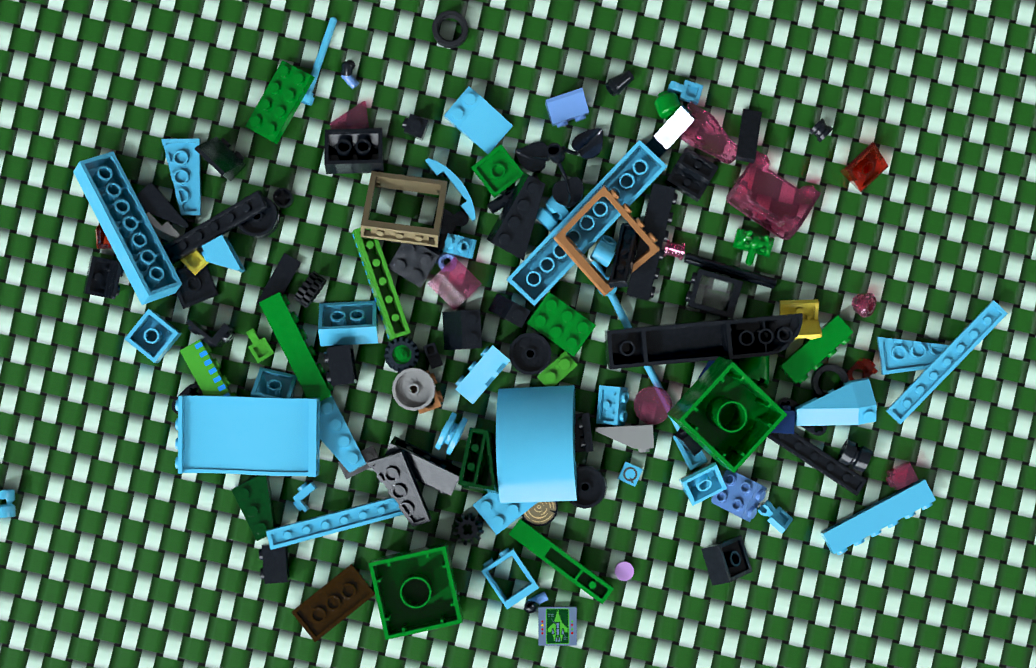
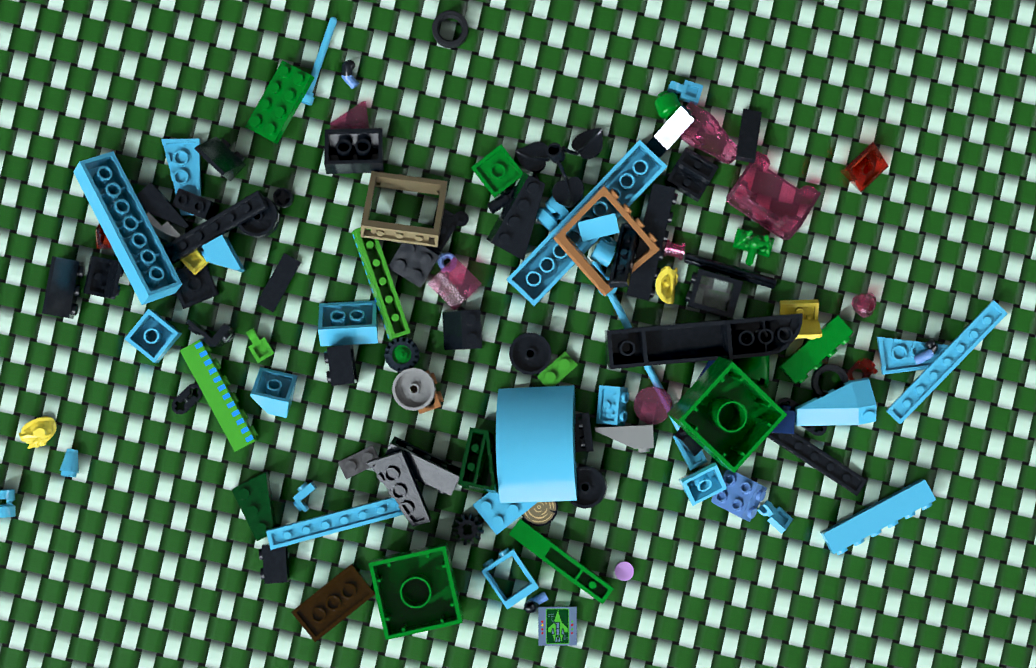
medium azure panel [175,395,320,477] -> none
green brick [259,292,334,401] -> none
black tyre [294,271,327,308] -> none
medium azure wing [320,396,367,473] -> none
black brick [402,114,429,141] -> none
black piece [423,342,443,369] -> none
medium azure slope [425,158,476,222] -> none
medium azure wheel [435,412,468,455] -> none
medium azure brick [443,233,477,259] -> none
medium azure slope [444,86,513,154] -> none
medium azure wedge [455,345,510,404] -> none
black slope [488,293,531,328] -> none
green brick [527,292,596,357] -> none
medium blue slope [545,88,589,128] -> none
black cone [605,70,634,96] -> none
medium azure tile [617,461,643,487] -> none
black slope [701,535,753,586] -> none
black wheel [809,118,833,142] -> none
black wheel [837,439,873,472] -> none
clear pink brick [886,462,918,490] -> none
none -> light yellow hat [19,416,57,449]
none -> black slope [42,256,85,319]
none -> medium azure cone [60,449,79,477]
none -> black bracket [172,188,220,220]
none -> medium azure slope [577,213,620,242]
none -> light yellow hat [655,266,678,304]
none -> medium blue arm [914,339,938,365]

